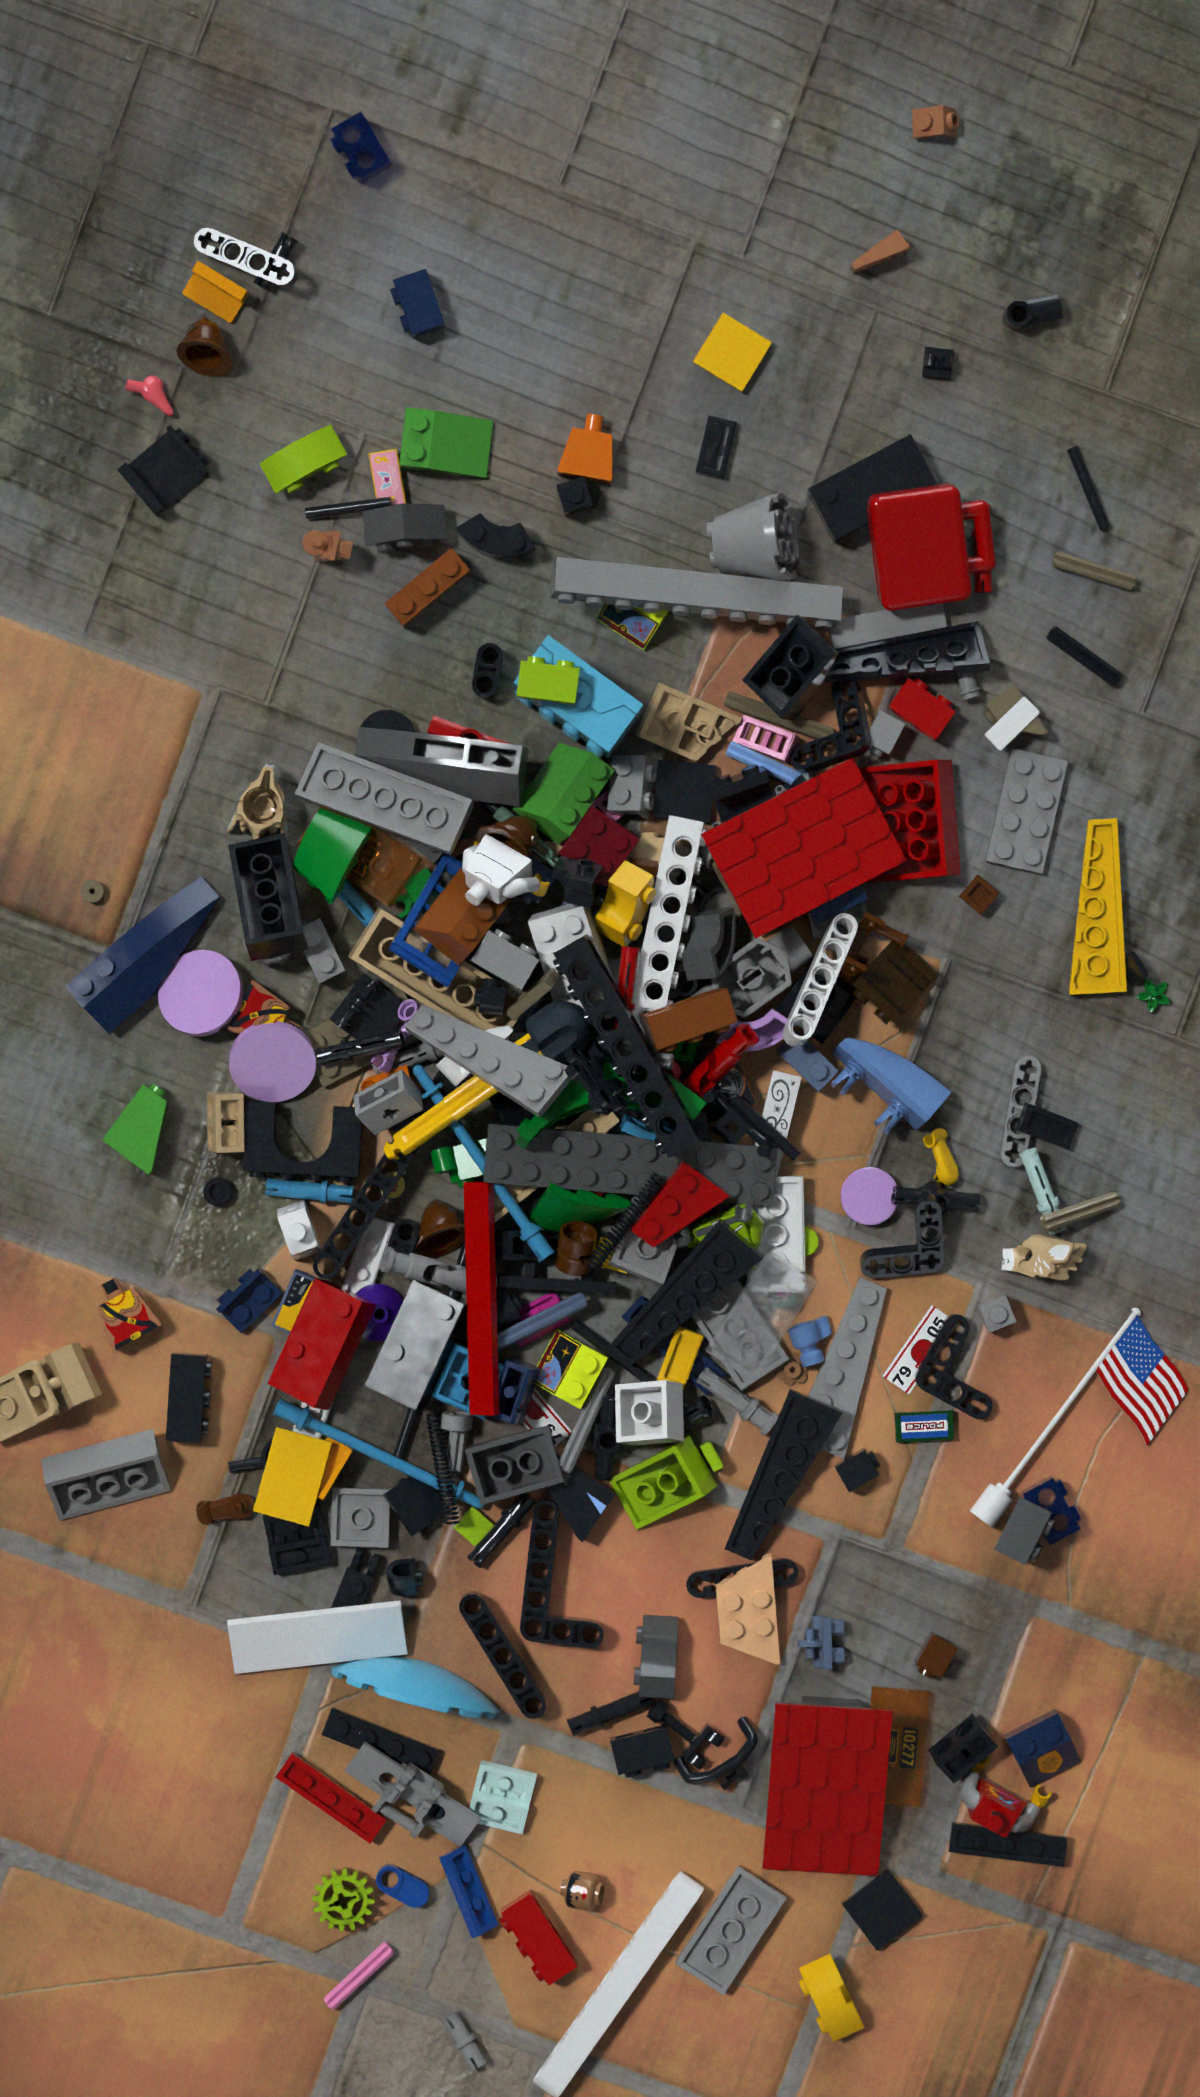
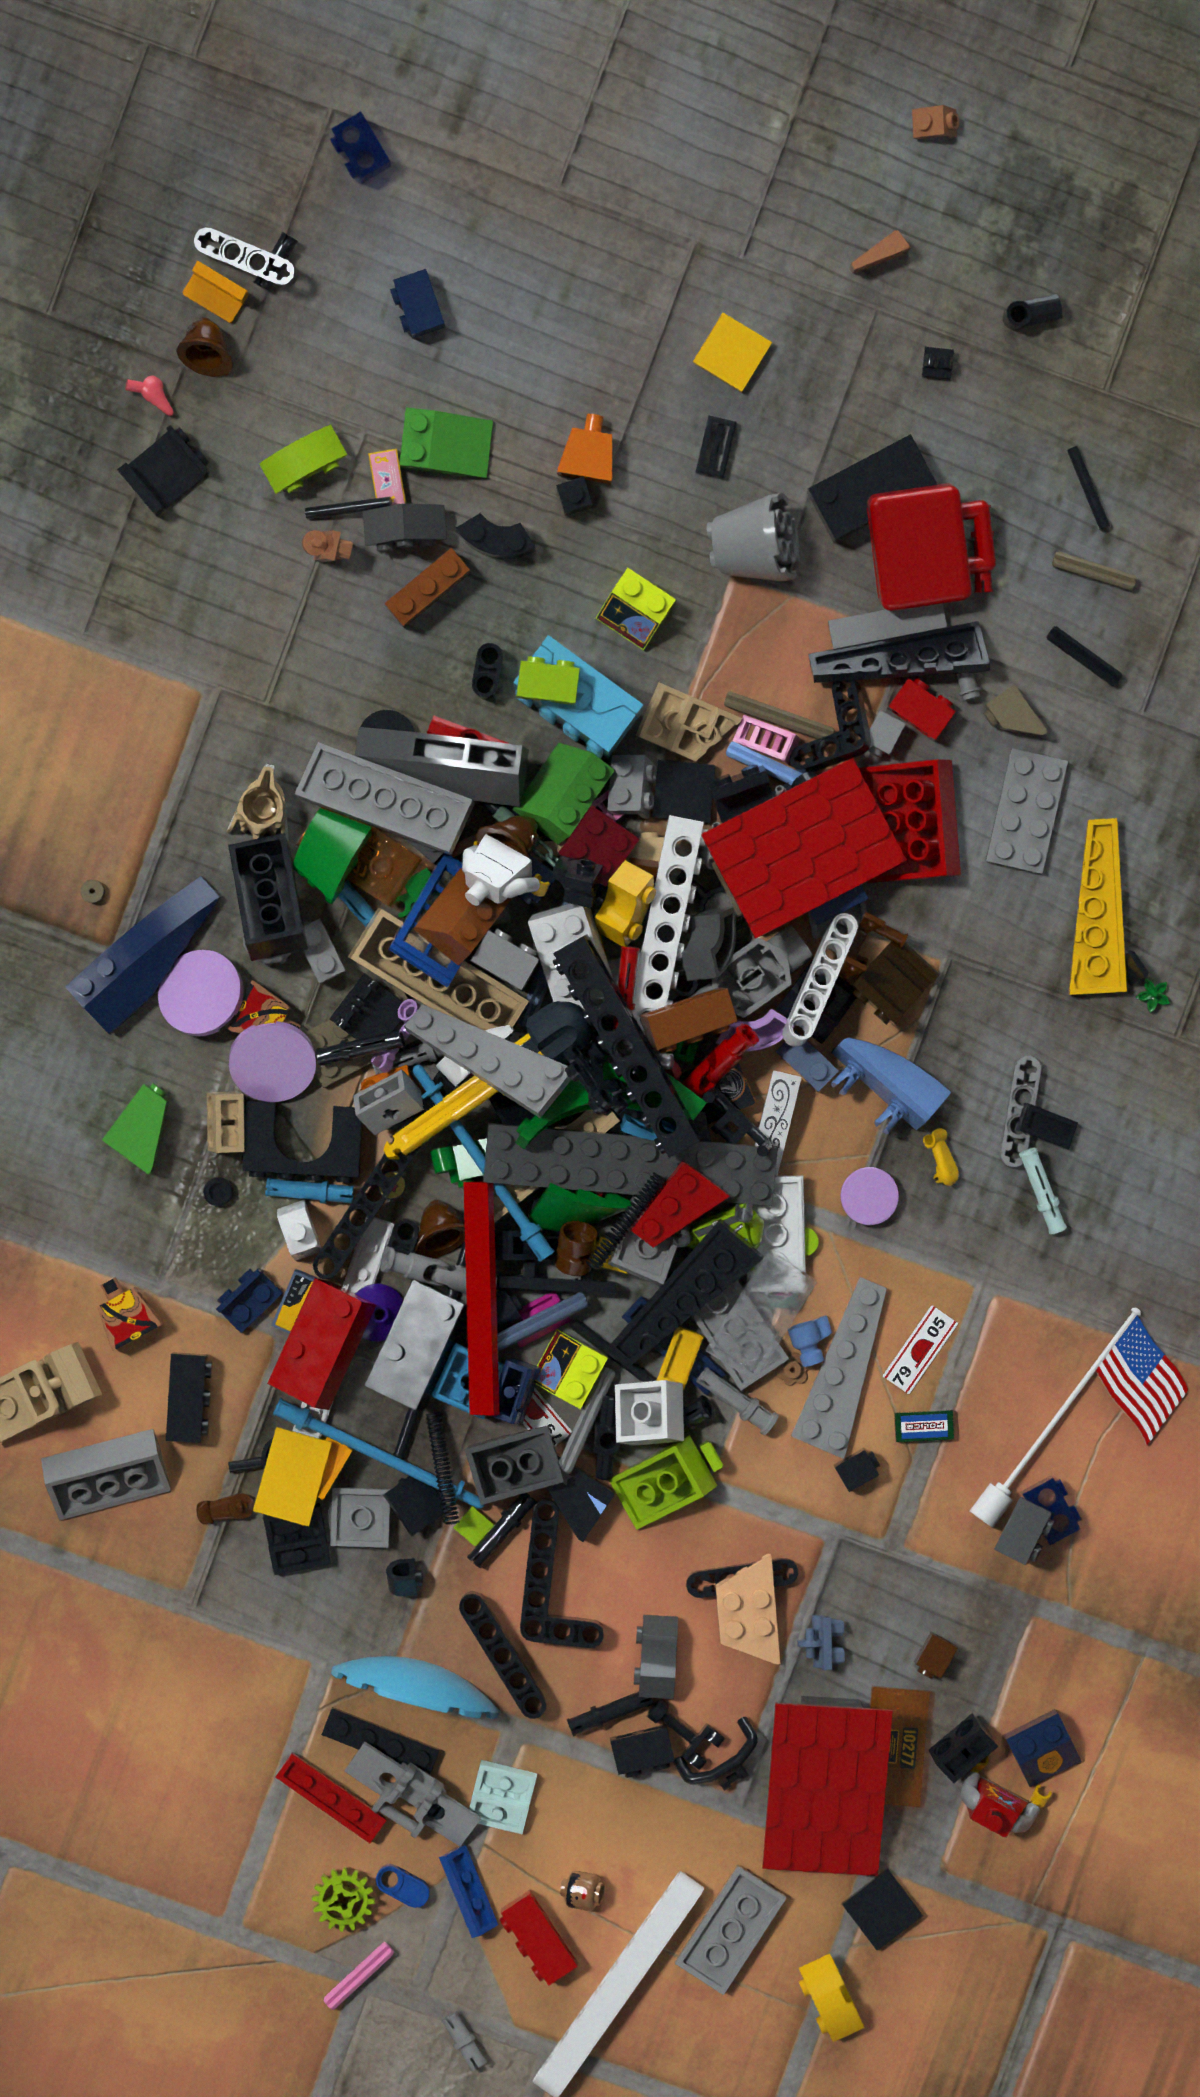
white tile [227,1600,408,1674] -> none
black hinge [331,1547,381,1608] -> none
light grey piece [440,1411,474,1472] -> none
black plate [473,978,507,1016] -> none
dark tan tile [506,969,560,1021] -> none
light grey brick [550,557,843,631] -> none
black wing [725,1389,843,1560] -> none
black bar [730,1094,801,1161] -> none
black slope [742,615,839,720] -> none
black beam [860,1193,945,1278] -> none
black pin [891,1181,980,1216] -> none
black beam [915,1314,993,1419] -> none
black plate [948,1822,1068,1867] -> none
reddish brown plate [958,874,999,915] -> none
light grey brick [976,1294,1016,1333] -> none
white sticker [985,697,1039,751] -> none
tan piece [1001,1233,1087,1281] -> none
dark tan axle [1040,1192,1121,1231] -> none

